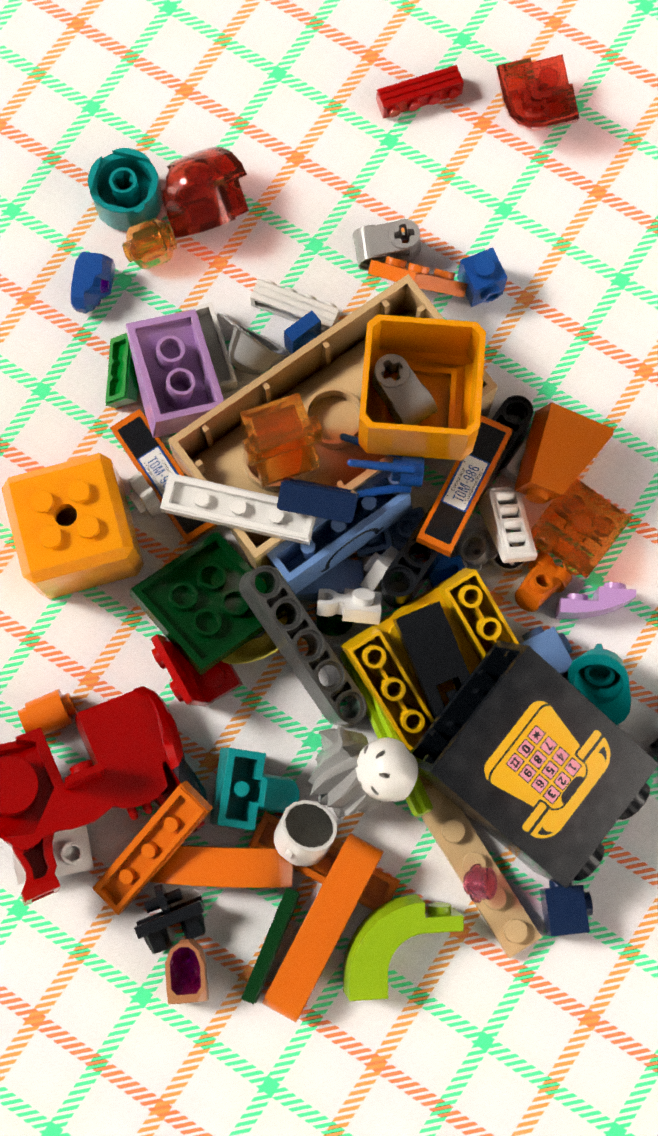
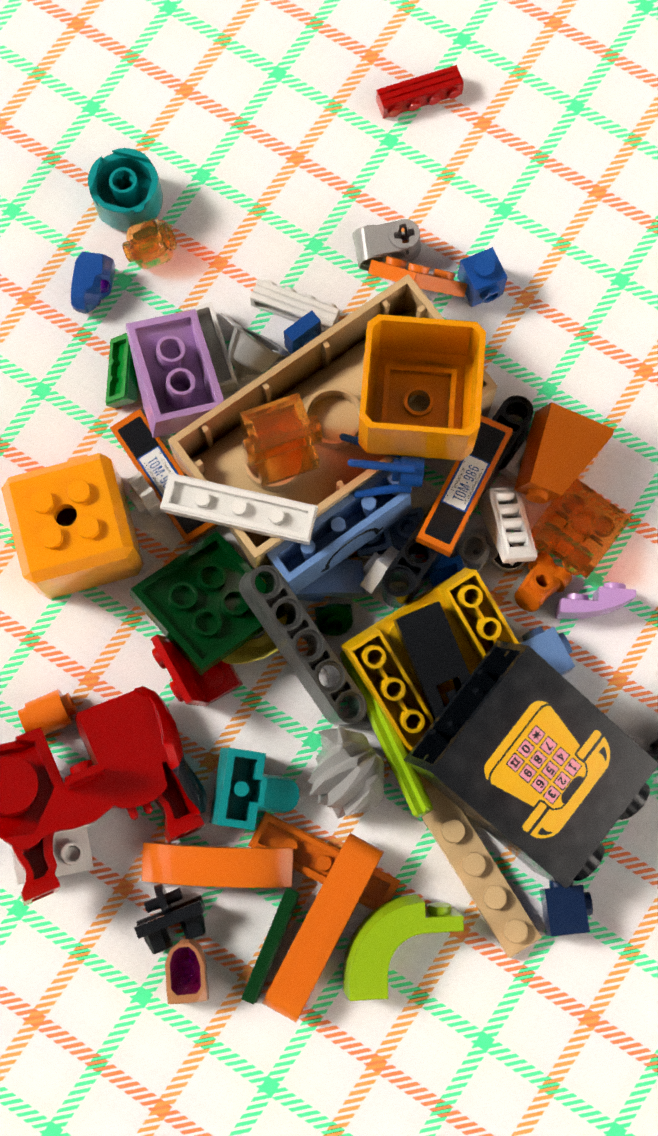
orange tile [92,780,214,915] -> none
clear red brick [161,147,249,238] -> none
piece [274,800,337,867] -> none
dark blue slope [277,477,359,523] -> none
white plate [316,588,382,625] -> none
white helmet [356,737,418,802] -> none
light grey piece [372,354,438,425] -> none
clear pink plate [463,864,497,903] -> none
clear red brick [496,54,579,131] -> none
teal piece [568,643,631,725] -> none

